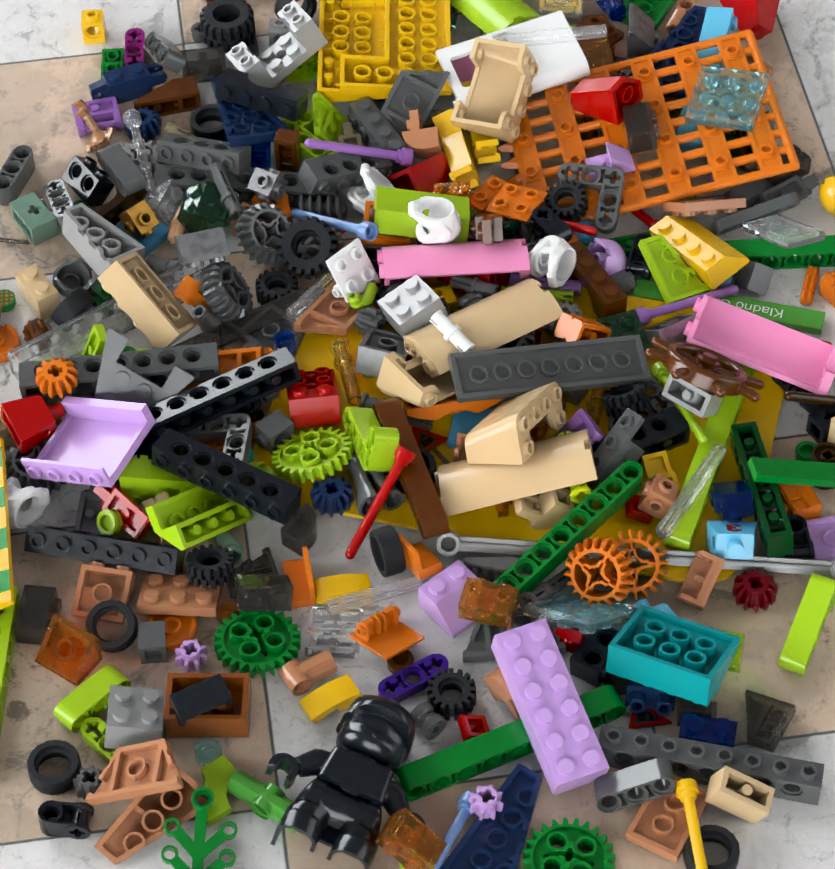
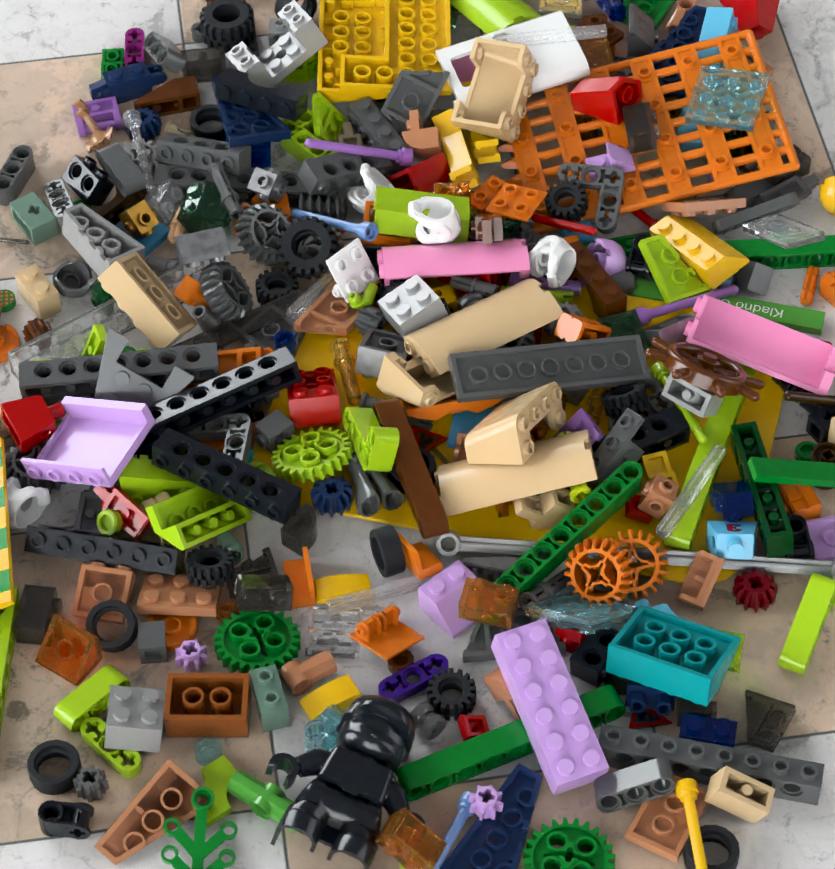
orange gear [35,356,79,399] -> none
black tyre [50,286,95,331] -> none
yellow brick [81,9,106,44] -> none
nougat wing [86,738,184,806] -> none
black hinge [169,673,233,726] -> none
reddish brown slope [274,128,300,172] -> none
red piece [345,445,416,559] -> none
white pin [429,310,475,352] -> none
black piece [531,206,573,242] -> none
none -> sand green brick [249,664,290,732]
none -> clear light blue piece [304,704,345,752]

